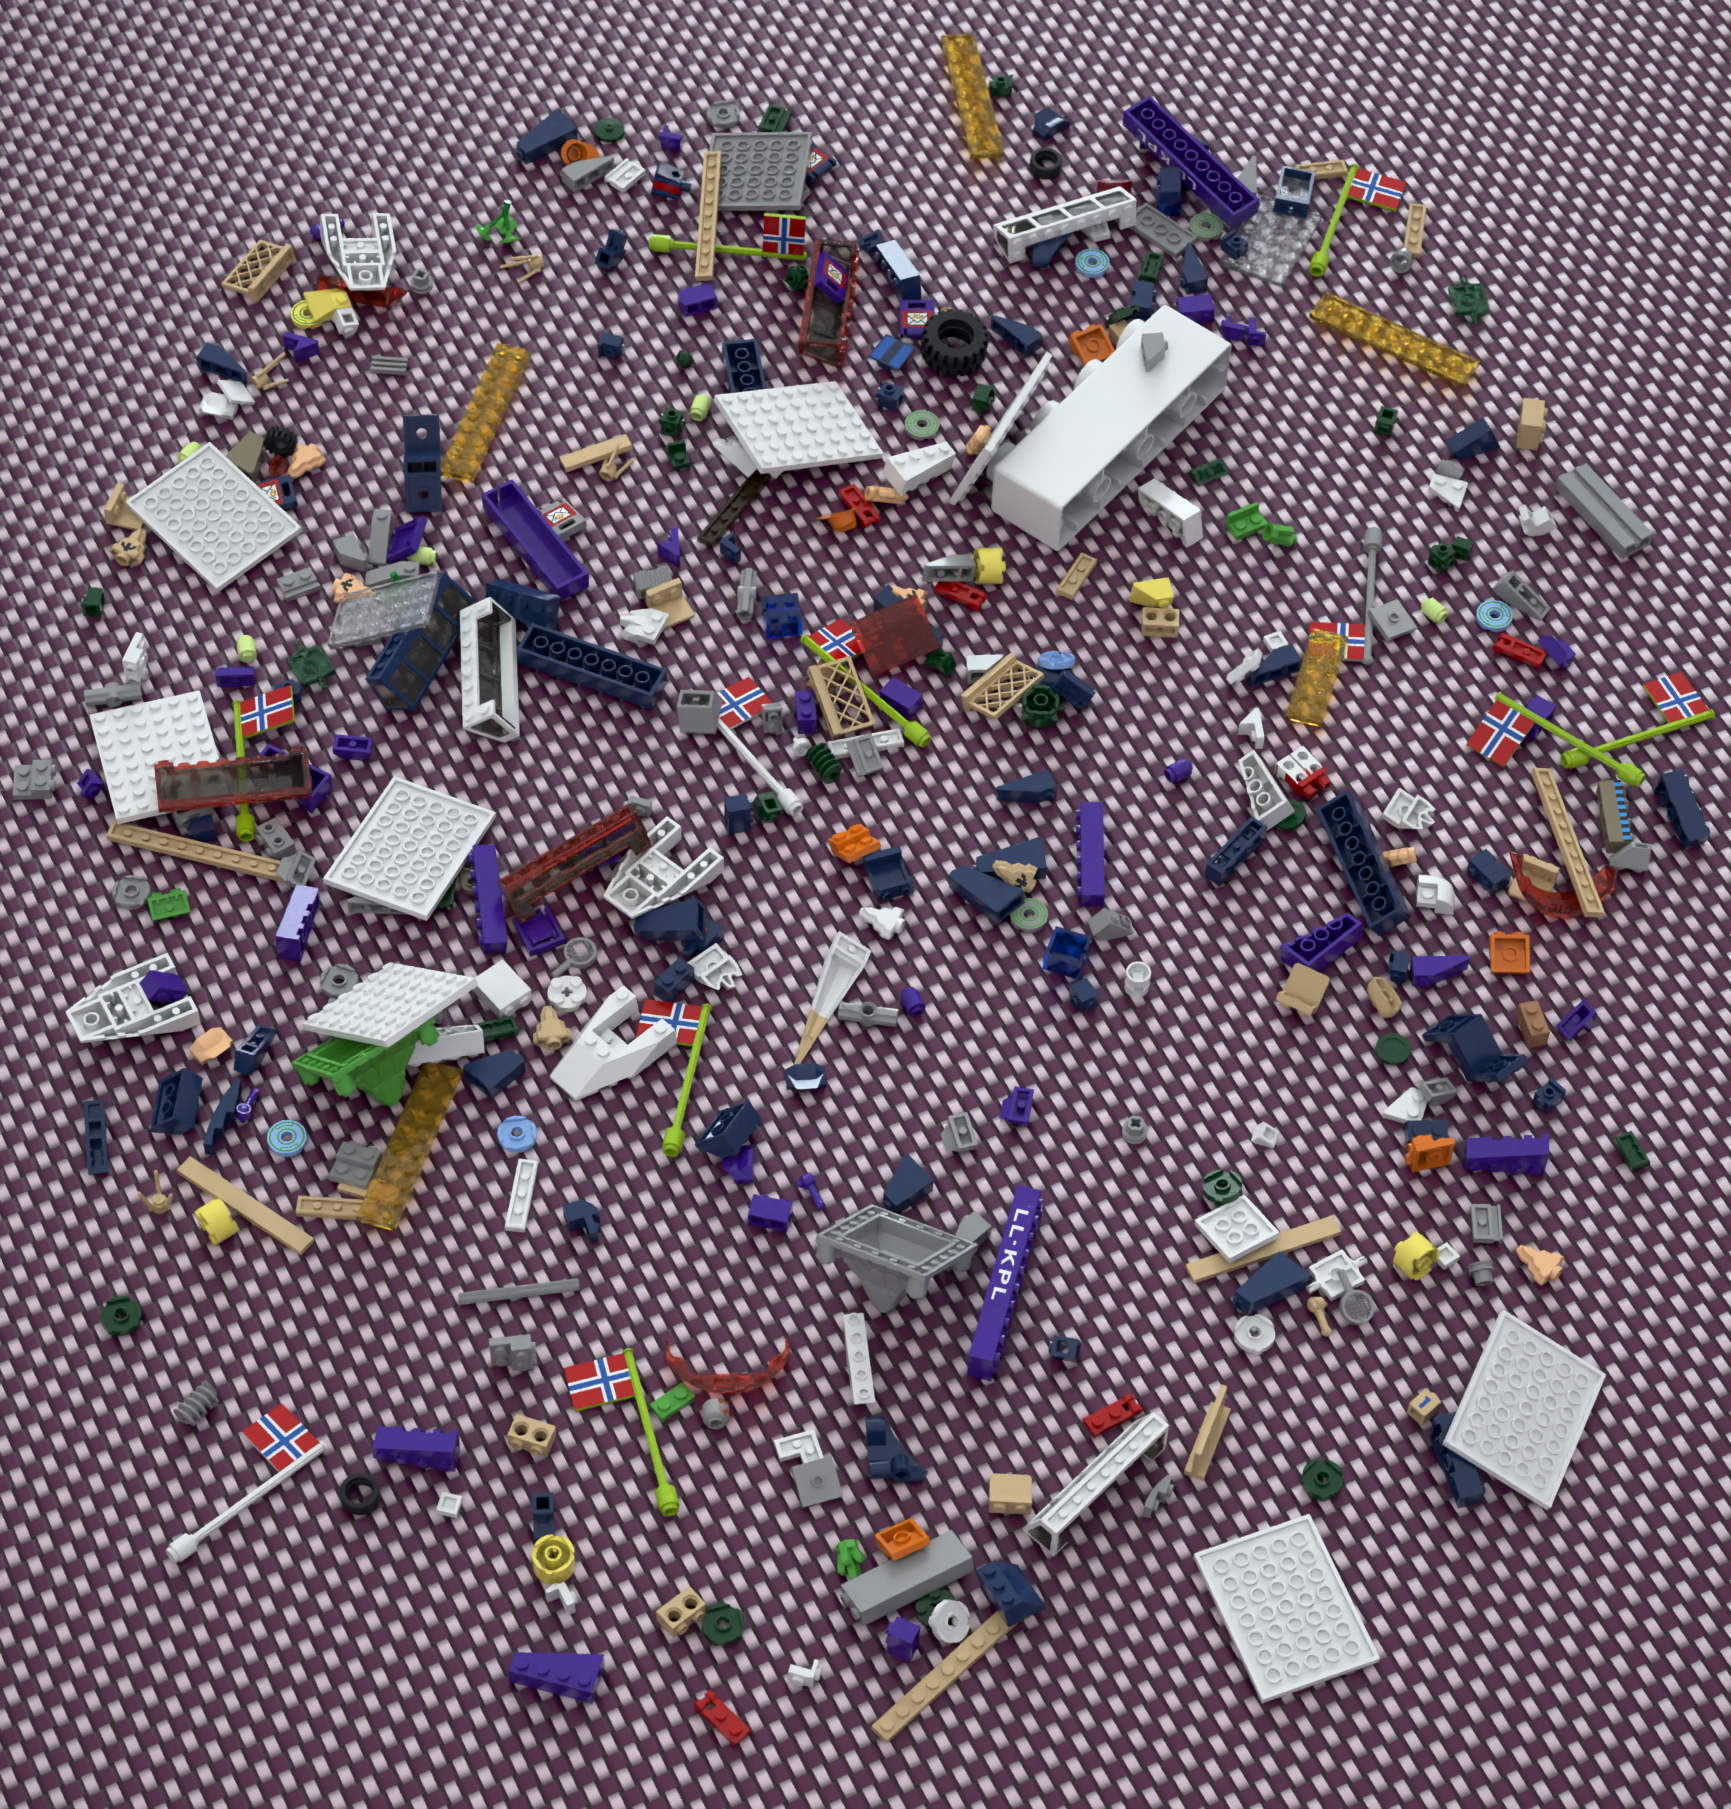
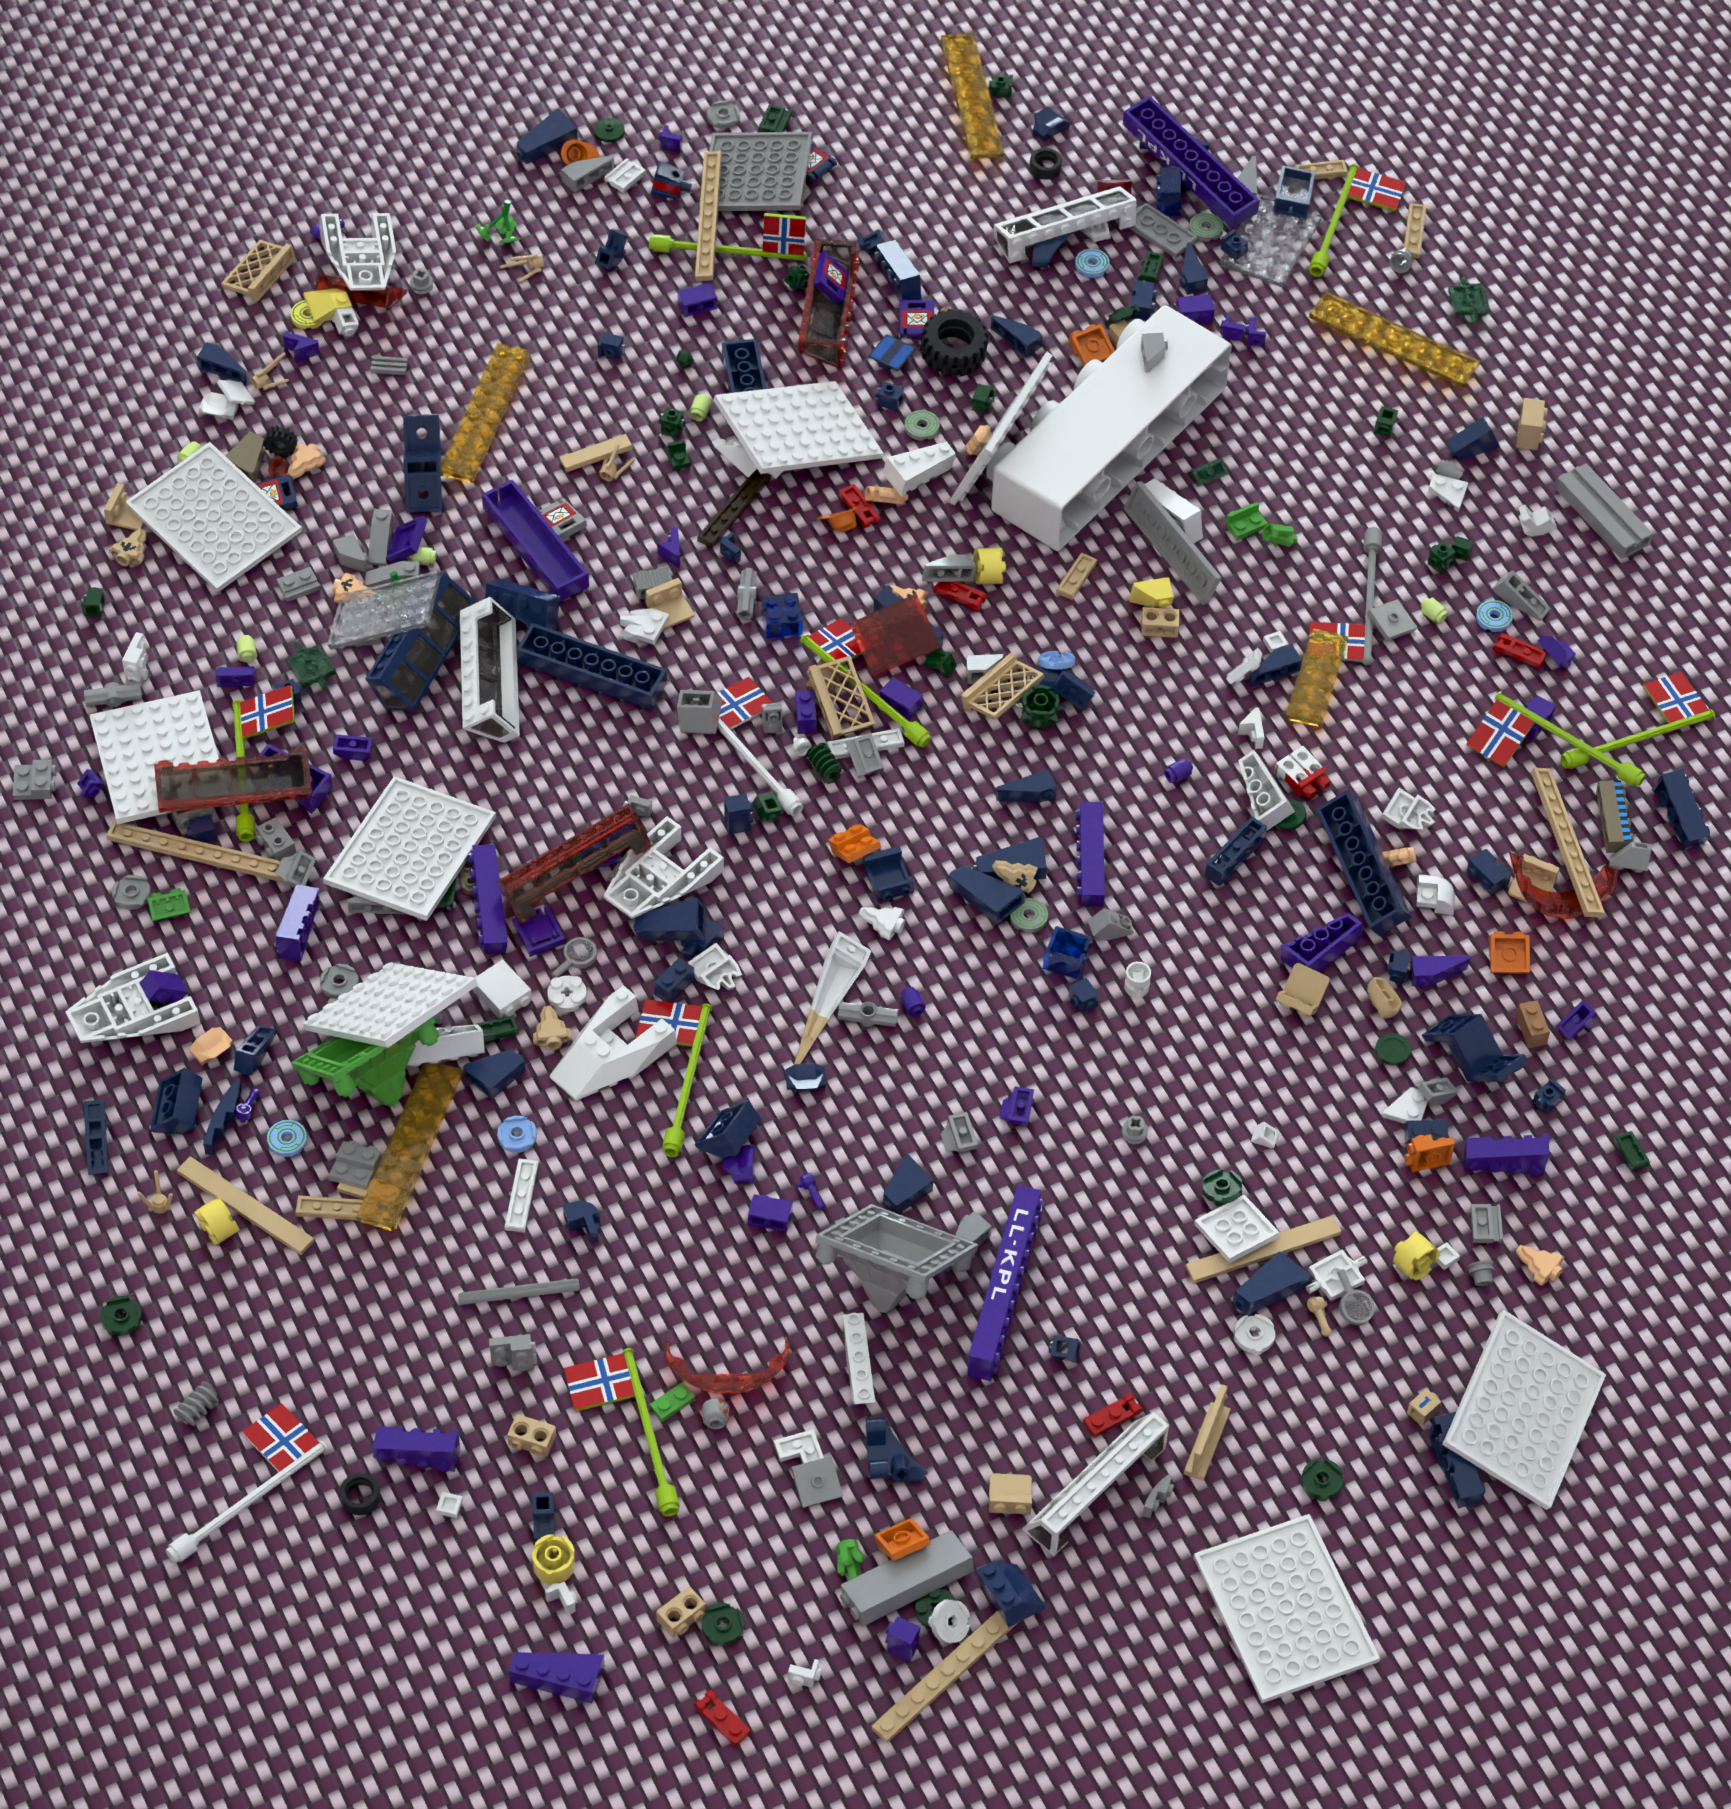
none -> light grey plate [1123,481,1222,605]

